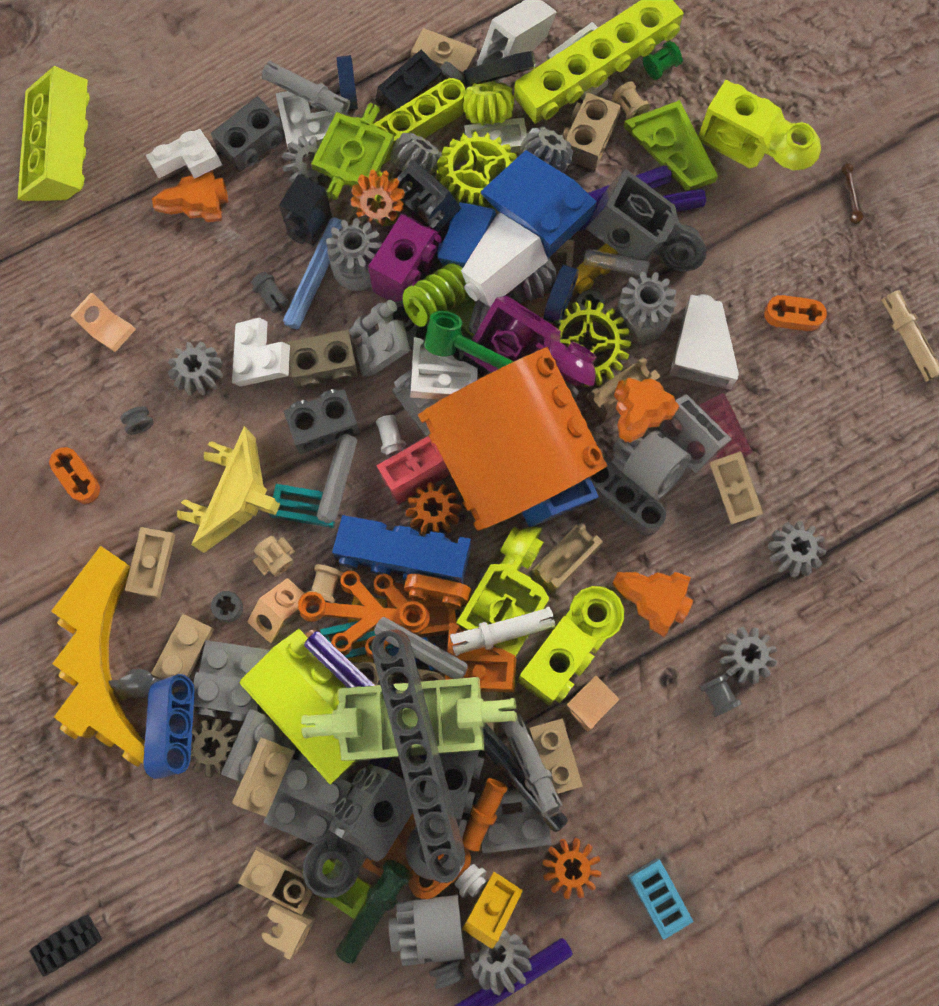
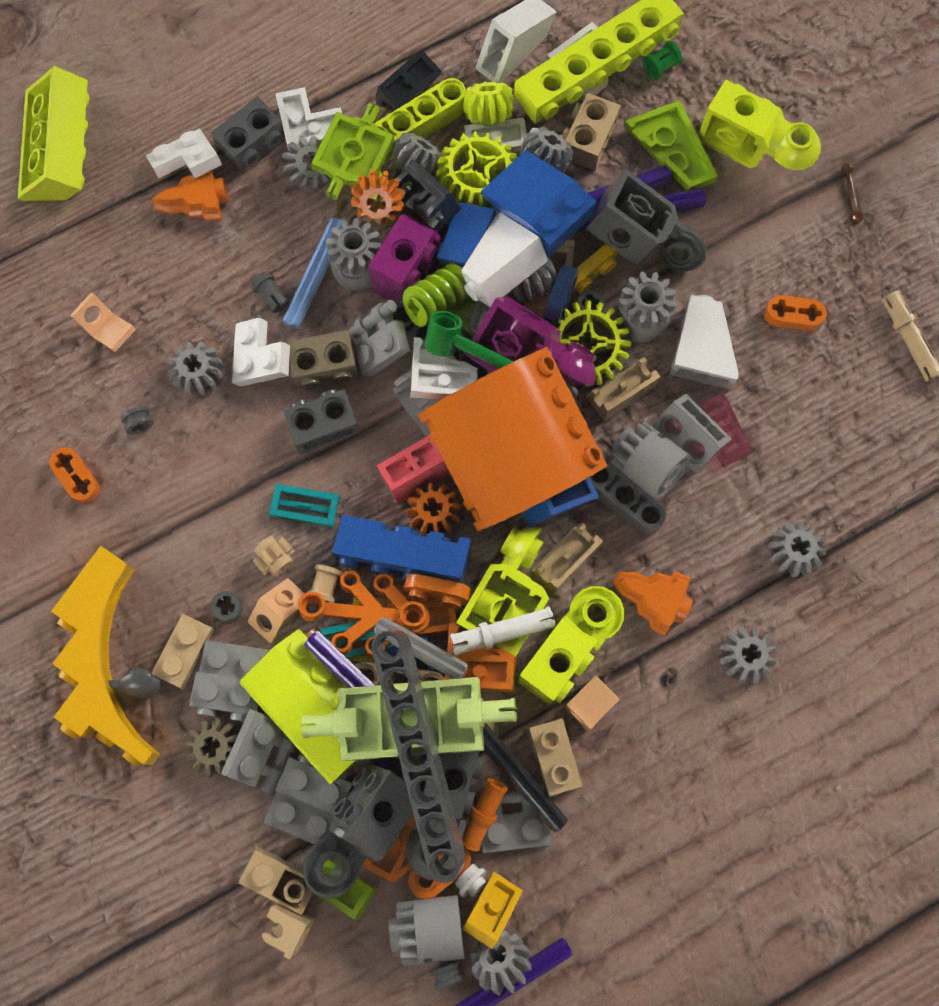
black tyre [29,914,102,977] -> none
tan plate [125,527,175,599] -> none
blue beam [143,674,195,779] -> none
light yellow connector [177,426,280,553] -> none
tan plate [232,737,294,817] -> none
light grey pin [262,61,350,115] -> none
black brick [279,174,332,246] -> none
light grey axle [317,434,357,523] -> none
clear green pin [335,860,413,964] -> none
dark blue beam [336,55,358,110] -> none
white pin [376,415,406,458] -> none
tan plate [411,28,477,77] -> none
dark grey tile [439,61,466,86] -> none
black beam [463,51,536,87] -> none
light grey pin [501,714,564,818] -> none
orange gear [542,838,601,899] -> none
clear piece [584,248,650,276] -> none
tan bush [612,82,651,120] -> none
orange rock [614,377,679,443] -> none
medium azure slope [627,858,693,940] -> none
dark grey bush [699,674,742,717] -> none
tan hinge [709,451,764,524] -> none

